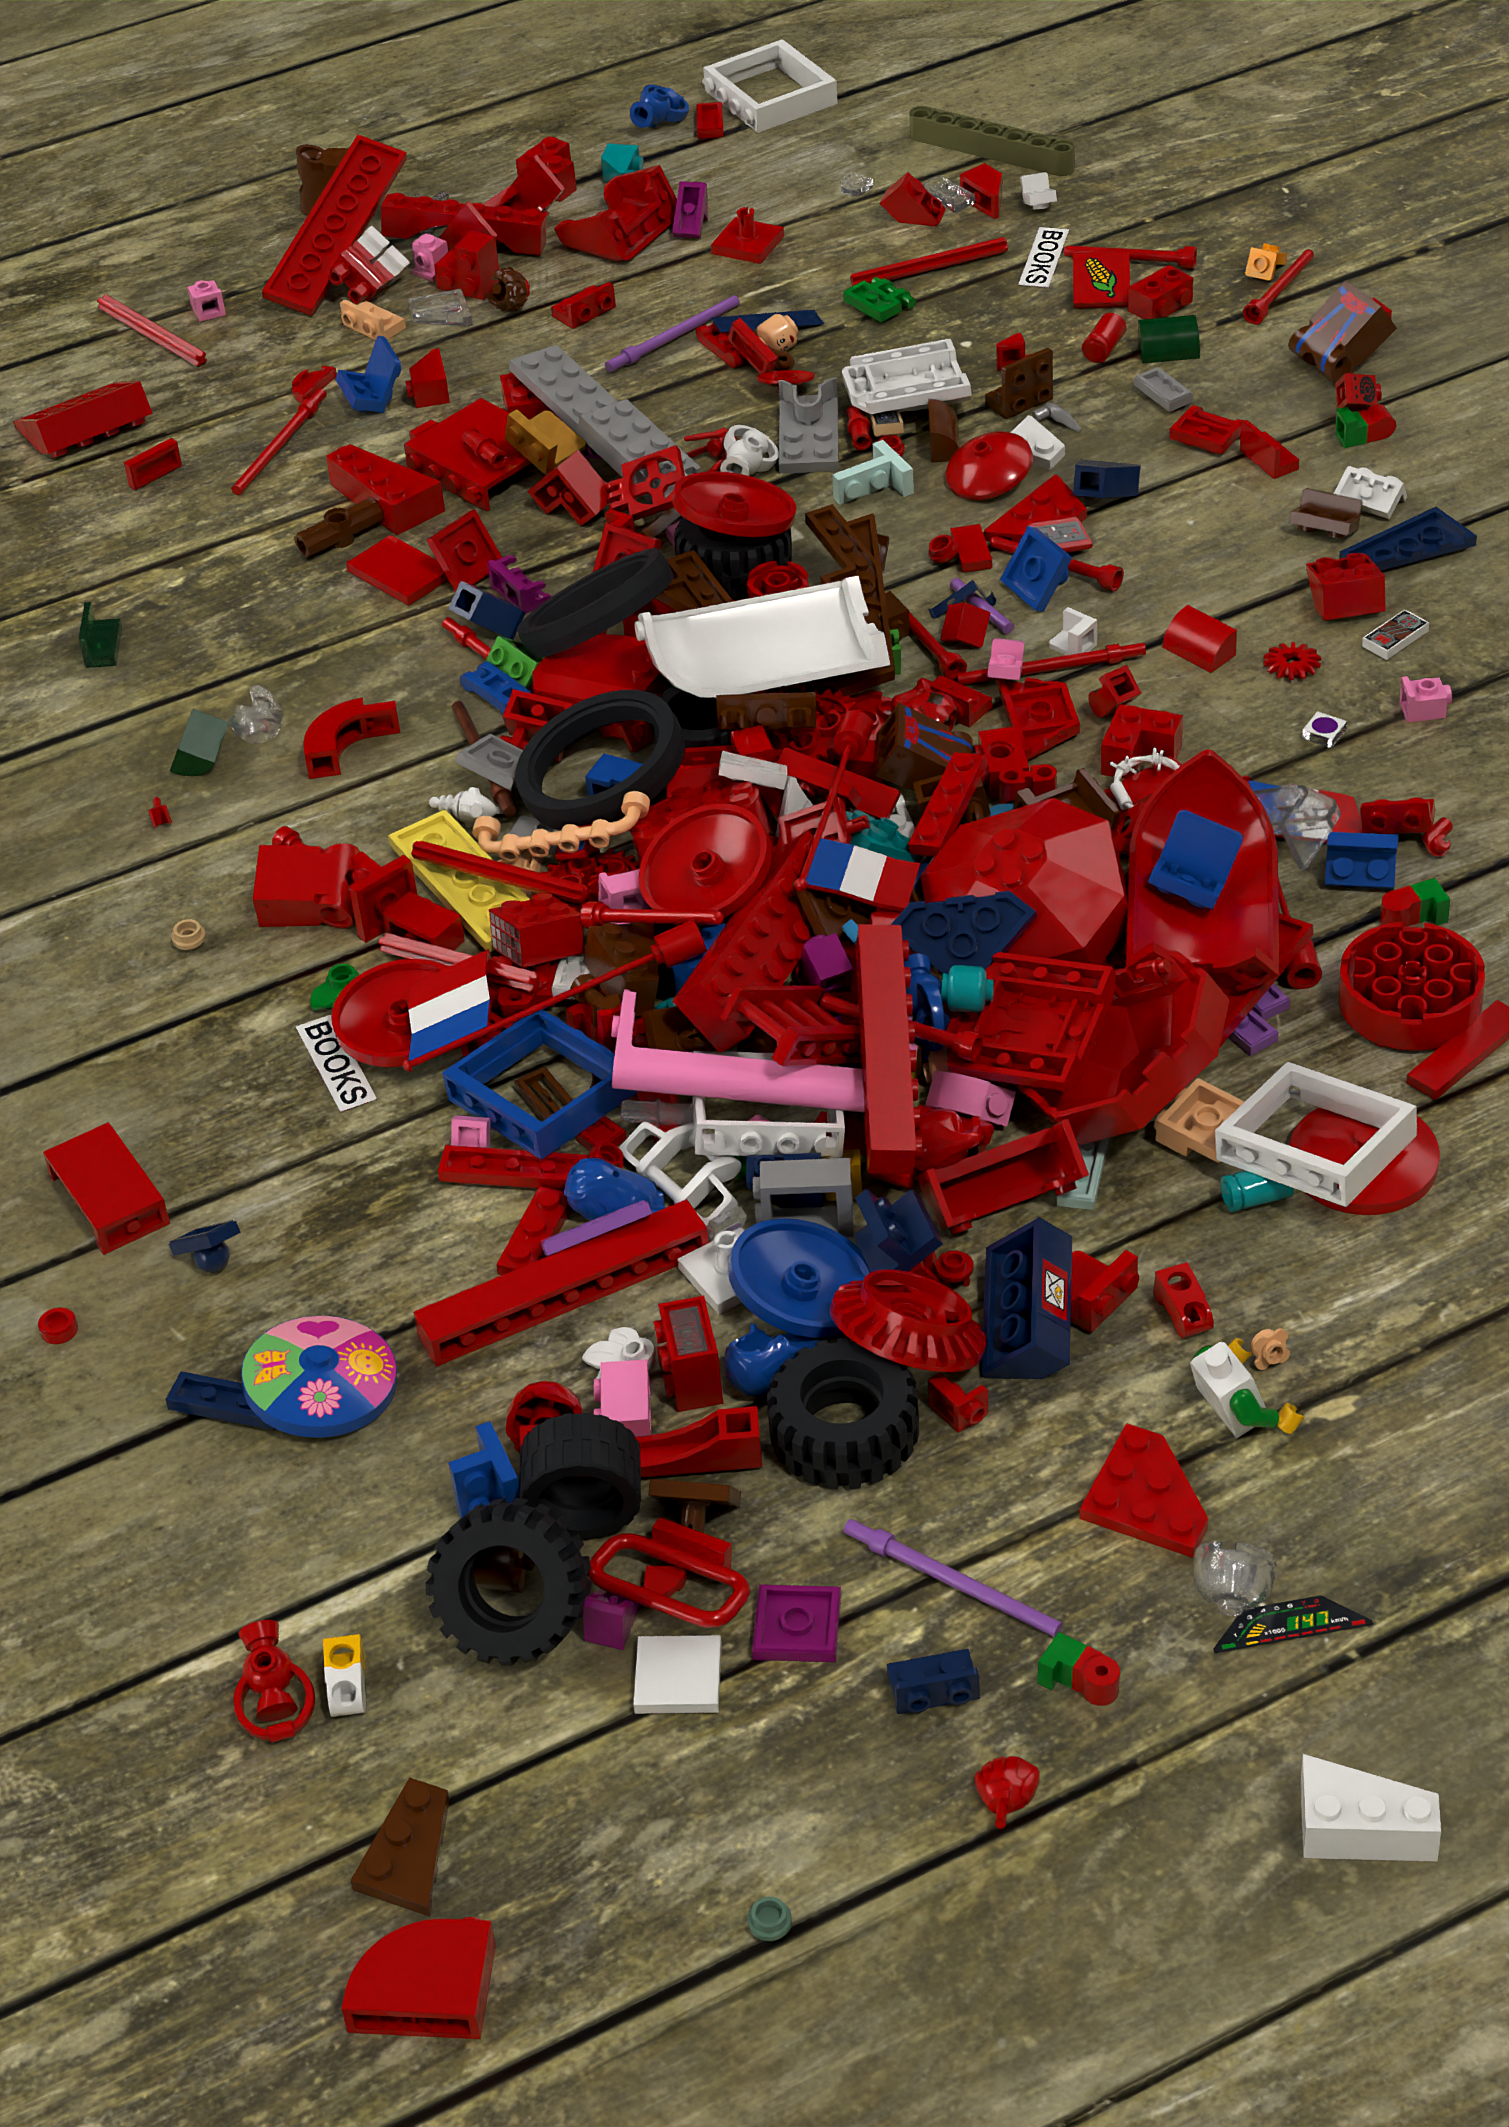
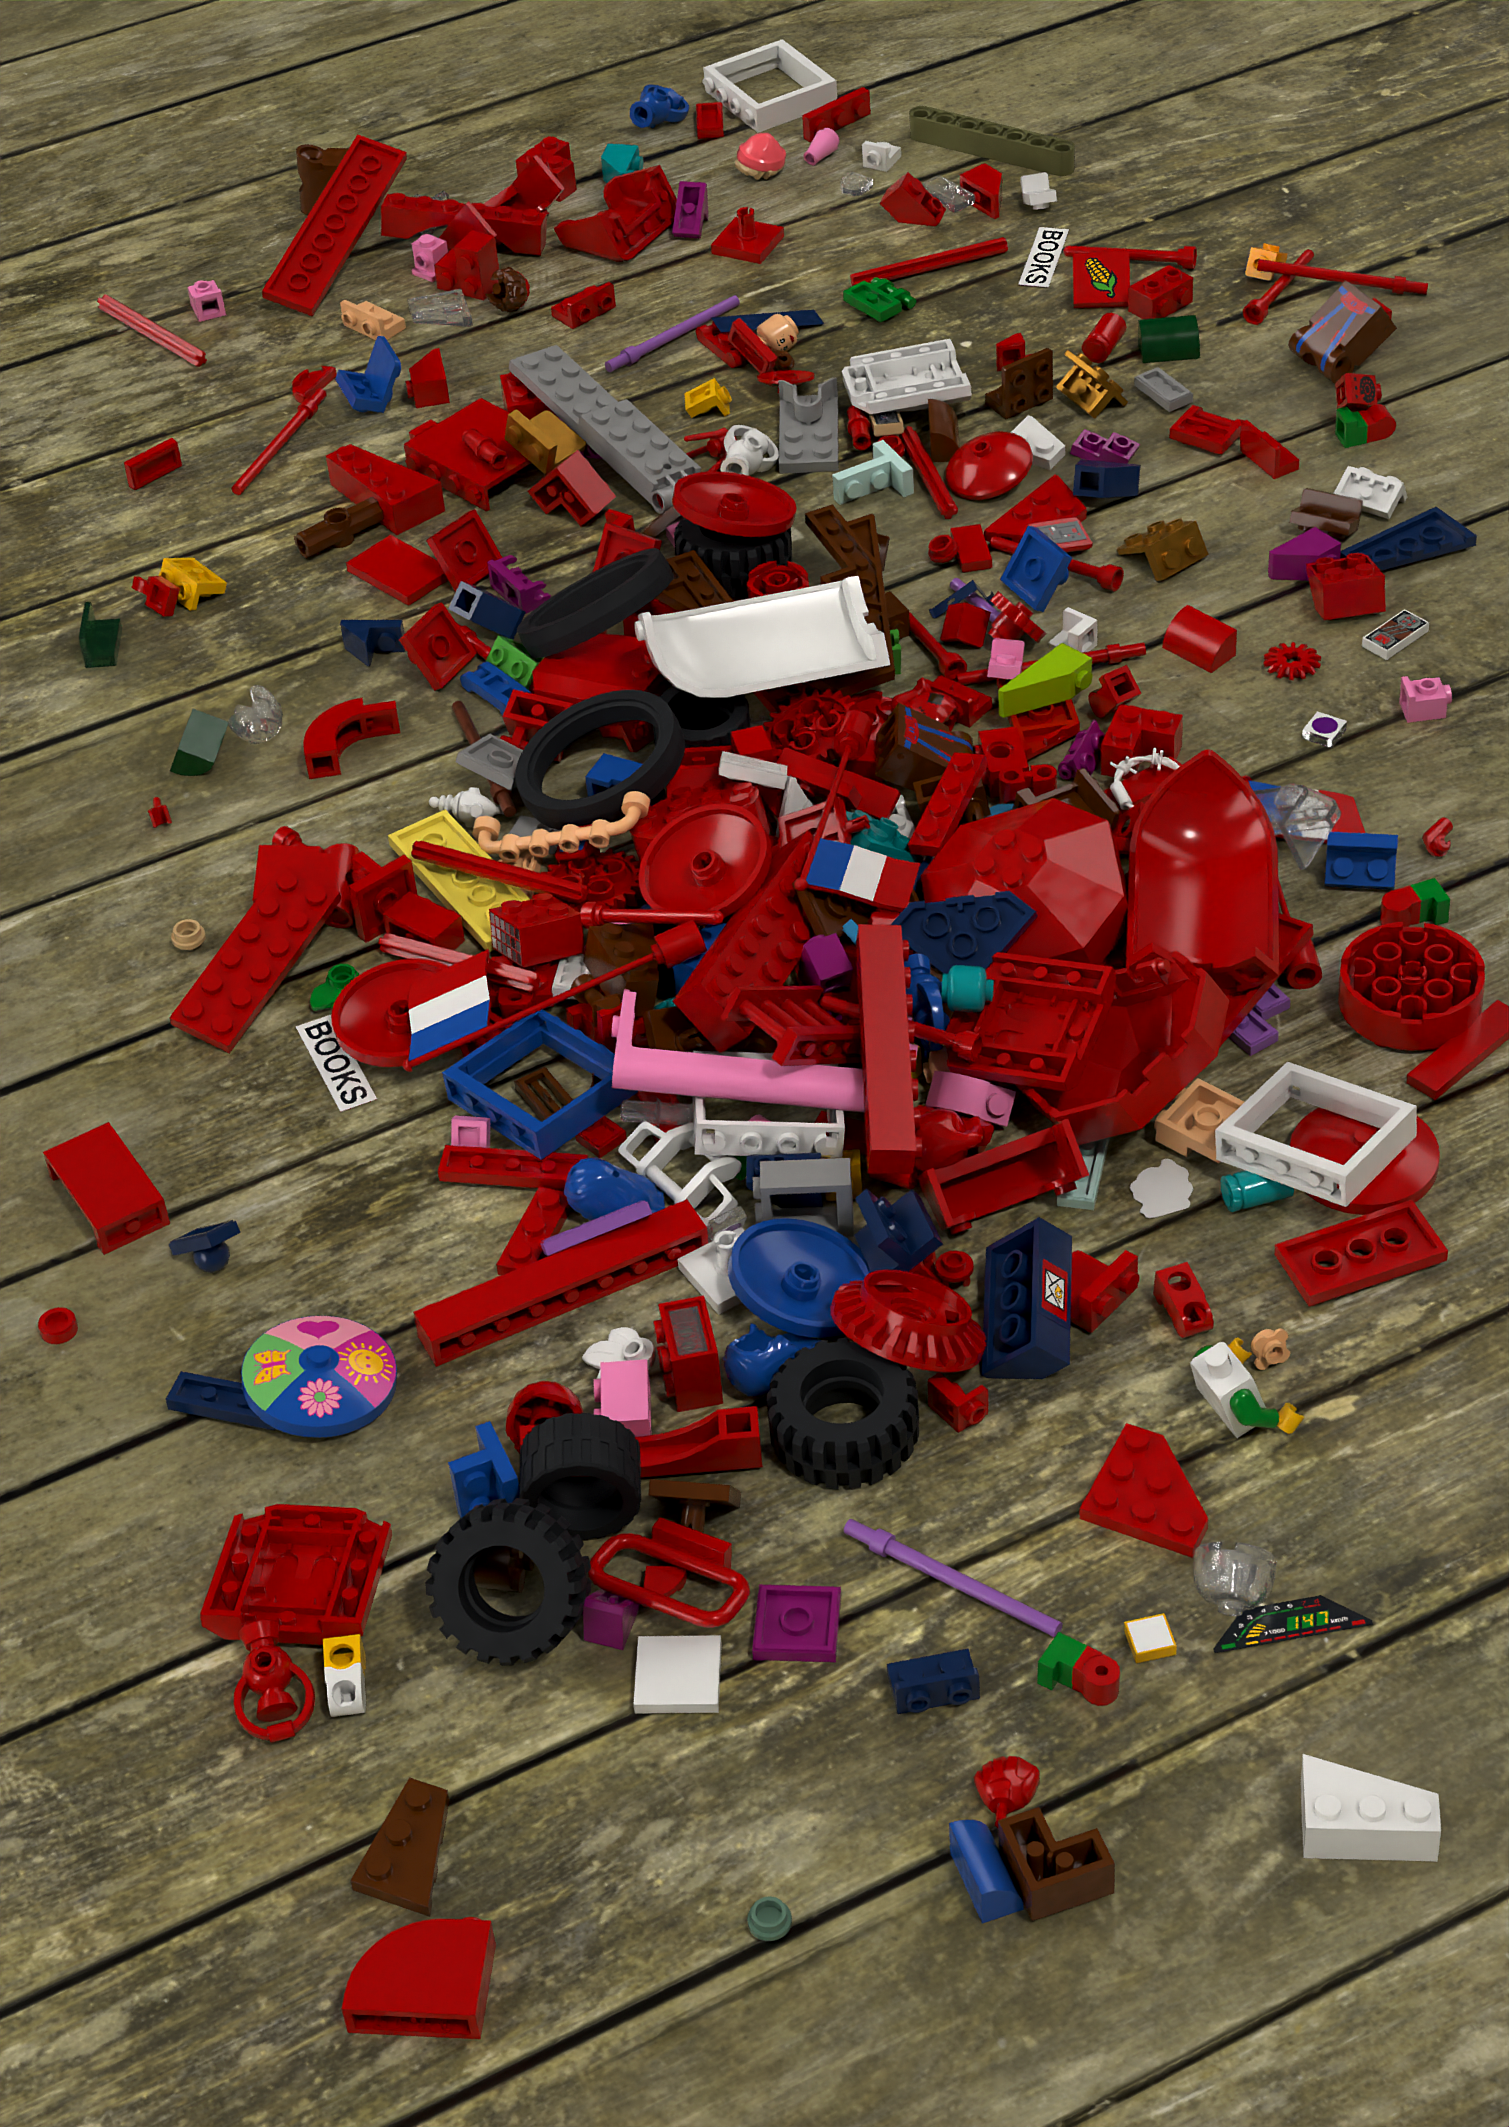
red slope [13,381,153,458] -> none
red hips [328,225,410,304] -> none
red plate [588,1142,624,1168] -> none
bright pink brick [598,870,649,909] -> none
red piece [606,445,685,521] -> none
reddish brown plate [716,692,816,730] -> none
light grey bar [1032,402,1081,433] -> none
blue bracket [1148,810,1243,910] -> none
red bracket [1360,797,1436,834] -> none
none -> red plate [131,576,180,616]
none -> yellow bracket [158,557,227,611]
none -> red plate [169,864,341,1054]
none -> red wedge [200,1504,392,1645]
none -> dark blue slope [340,620,405,666]
none -> red tile [399,602,477,691]
none -> yellow bracket [684,378,732,418]
none -> coral hair [735,133,786,180]
none -> red plate [802,87,871,143]
none -> bright pink cone [804,128,840,166]
none -> white bracket [862,141,901,172]
none -> red axle [899,426,958,519]
none -> blue brick [949,1820,1024,1924]
none -> red plant [988,591,1047,643]
none -> lime slope [998,643,1093,718]
none -> reddish brown brick [998,1807,1115,1921]
none -> pearl gold bracket [1056,350,1128,419]
none -> magenta hinge [1058,720,1105,779]
none -> magenta slope [1070,429,1140,464]
none -> pearl gold bracket [1117,518,1209,581]
none -> white tile [1124,1613,1177,1664]
none -> white sticker [1130,1159,1193,1218]
none -> red bar [1257,259,1428,295]
none -> magenta slope [1268,527,1341,581]
none -> red plate [1274,1200,1448,1307]

